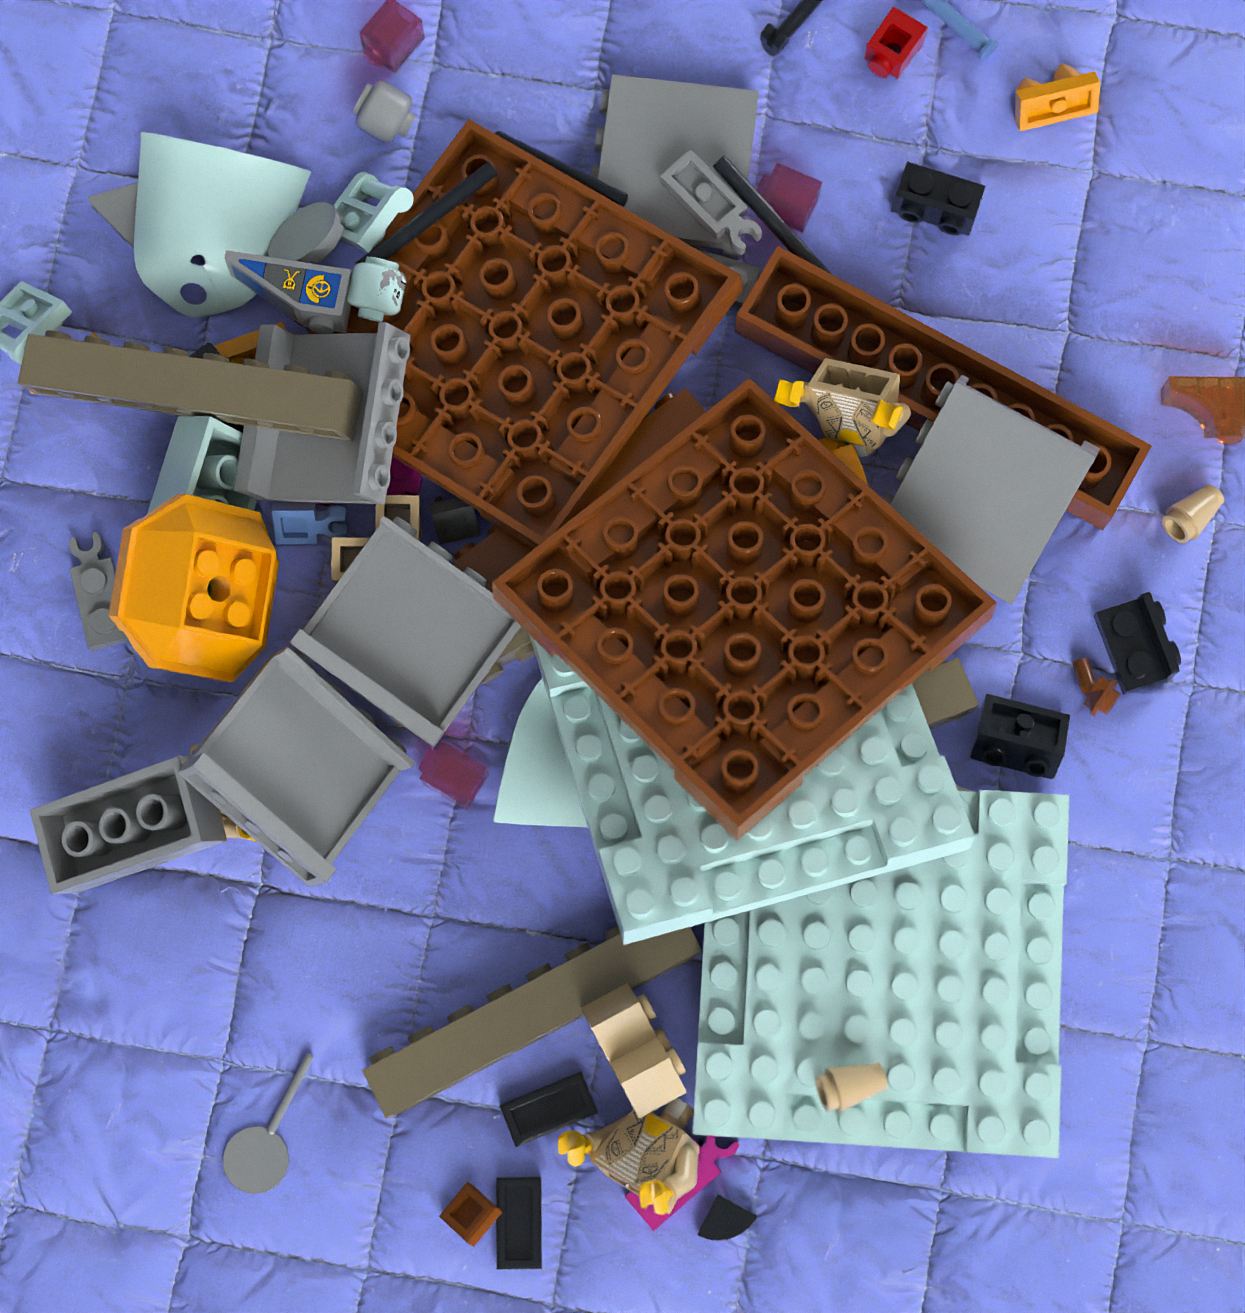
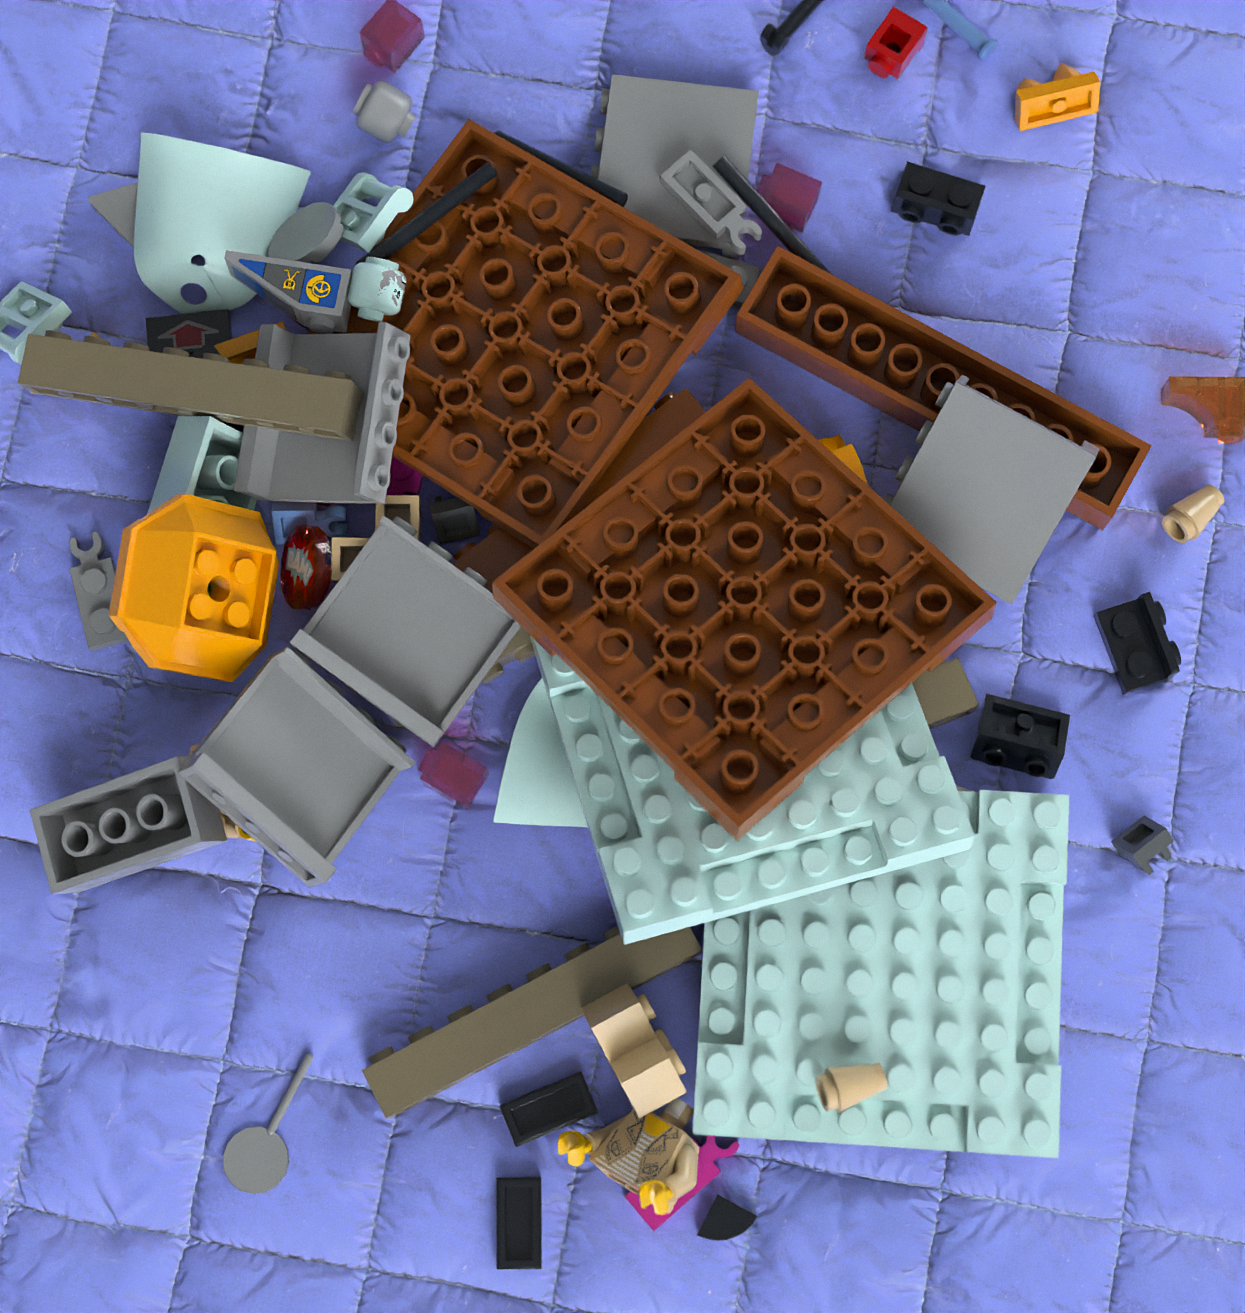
dark orange tile [439,1181,502,1247] -> none
tan torso [774,358,911,457] -> none
dark orange plate [1073,658,1121,717] -> none
none -> black tile [146,309,233,356]
none -> clear red tile [280,525,332,610]
none -> dark grey tile [1111,816,1174,875]

